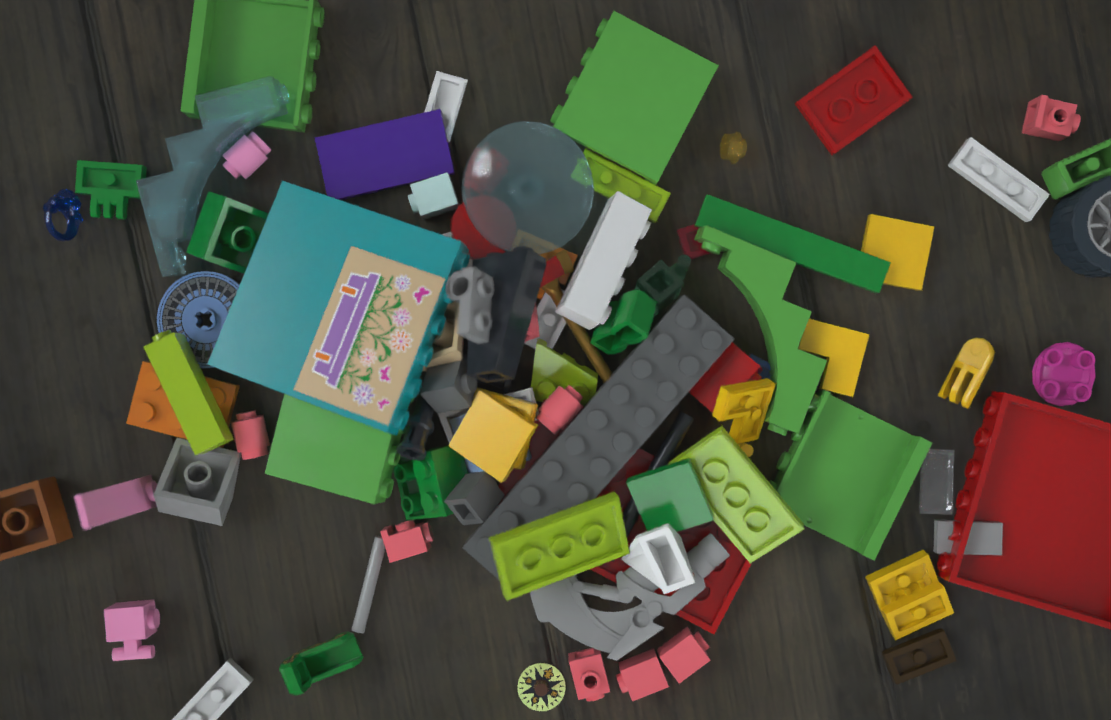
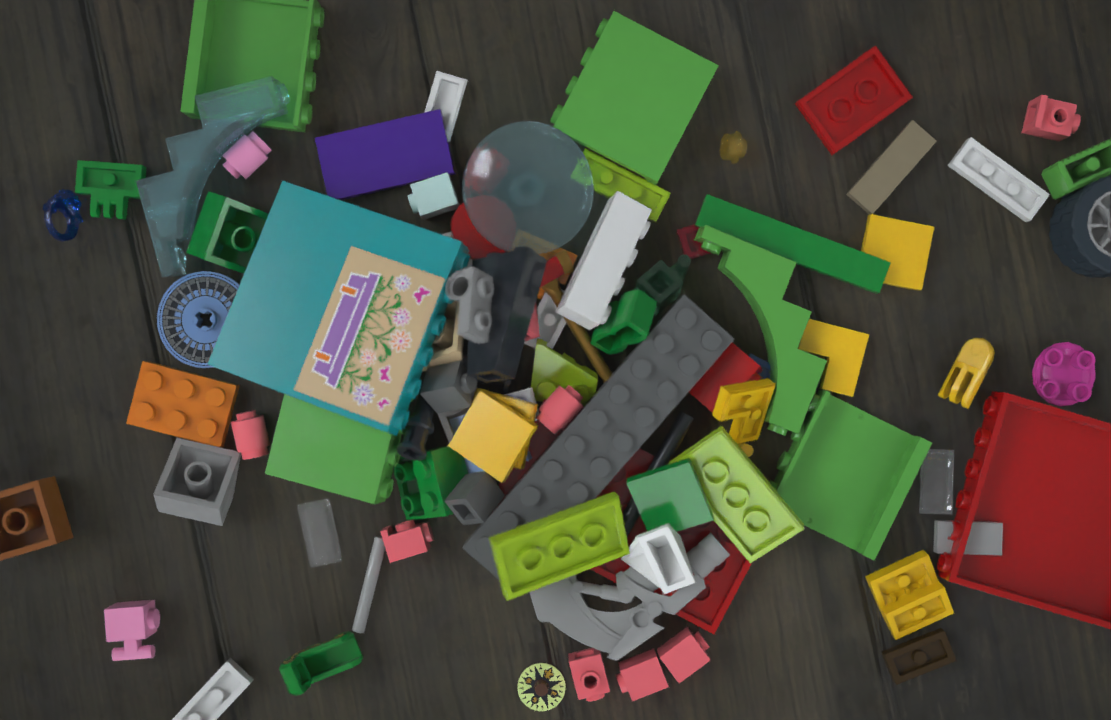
bright pink slope [74,475,157,530] -> none
lime brick [144,330,234,455] -> none
none -> clear tile [297,498,342,568]
none -> dark tan tile [846,120,937,215]

